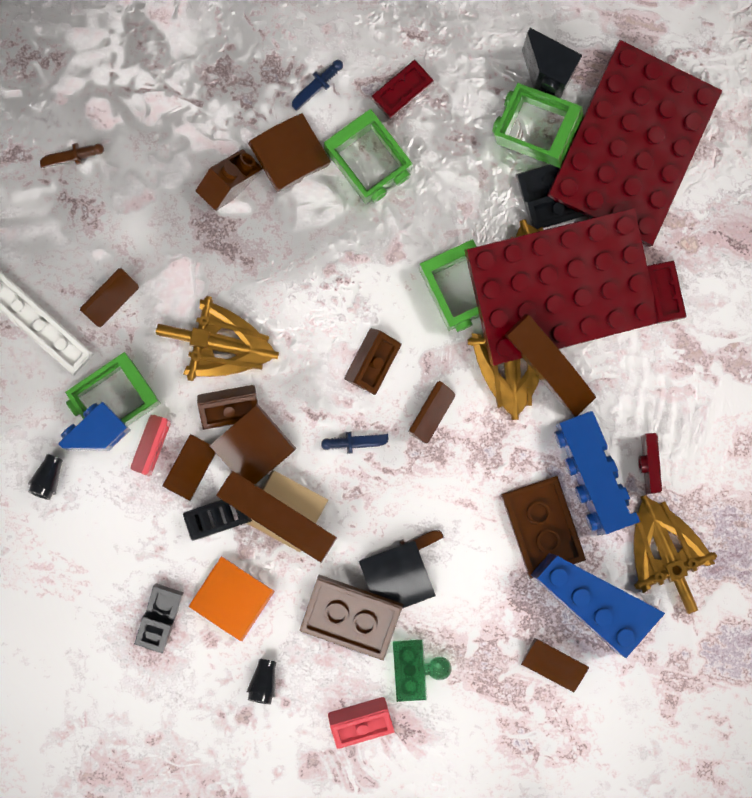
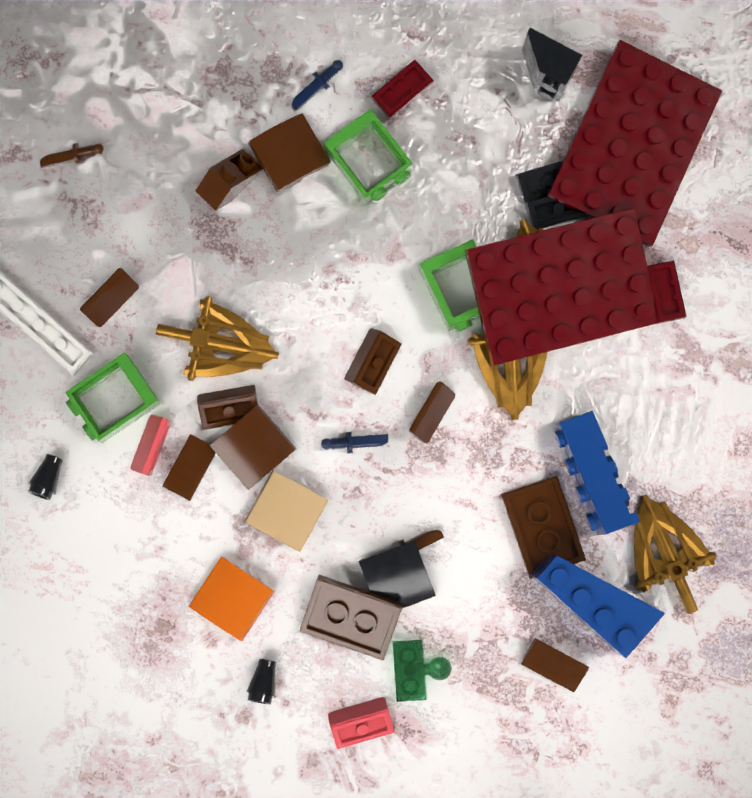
blue slope [58,402,131,451] -> none
slope [134,583,184,654] -> none
black slope [183,500,252,541] -> none
reddish brown slope [216,471,337,563] -> none
bright green window [492,83,584,168] -> none
reddish brown slope [504,314,596,417] -> none
dark red plate [638,433,662,494] -> none

